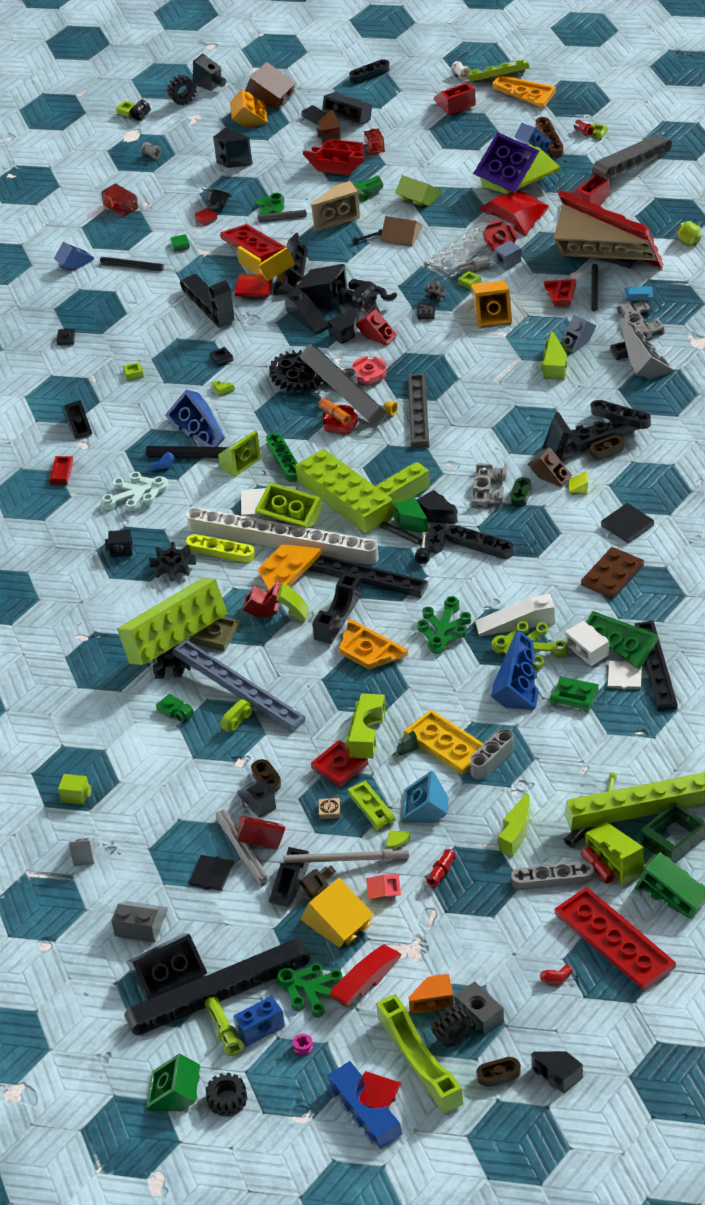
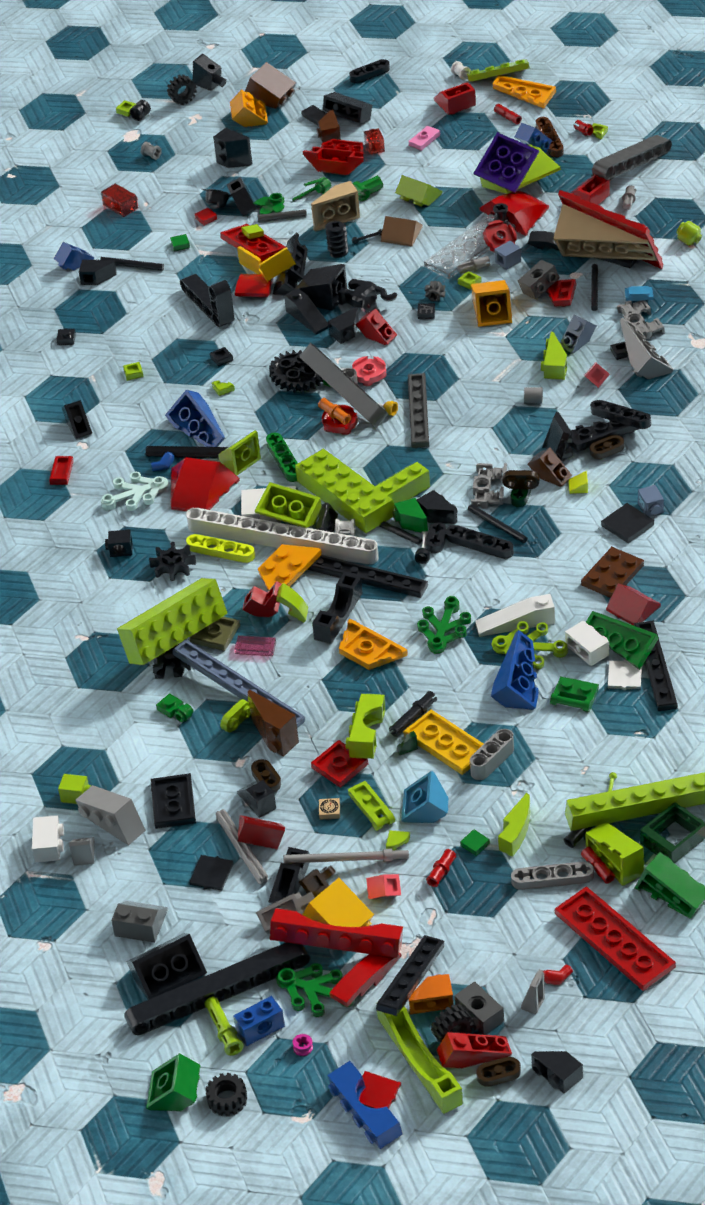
none -> white brick [32,815,64,862]
none -> light grey wedge [76,785,146,846]
none -> black slope [79,260,117,285]
none -> black tile [150,773,196,829]
none -> red wedge [171,457,240,512]
none -> black slope [226,177,257,217]
none -> clear pink tile [234,635,277,656]
none -> lime tile [242,224,264,239]
none -> reddish brown slope [247,690,299,757]
none -> light grey hinge [256,892,314,932]
none -> red arch [269,908,403,958]
none -> green plant [292,177,331,201]
none -> black plate [316,502,338,532]
none -> black piece [325,221,349,258]
none -> white bush [335,519,355,535]
none -> black tile [376,935,445,1016]
none -> black pin [389,691,437,737]
none -> bright pink plate [409,126,440,151]
none -> red slope [437,1032,512,1069]
none -> green tile [460,829,490,856]
none -> black bar [468,504,528,544]
none -> black bush [493,203,509,224]
none -> red piece [494,104,522,125]
none -> dark brown plate [502,470,540,489]
none -> dark grey brick [518,260,560,299]
none -> light grey slope [521,969,545,1014]
none -> light grey beam [524,387,543,404]
none -> black slope [527,231,560,251]
none -> coral panel [584,362,610,388]
none -> red slope [606,583,661,626]
none -> light grey axle [622,185,636,210]
none -> sand blue brick [638,485,664,516]

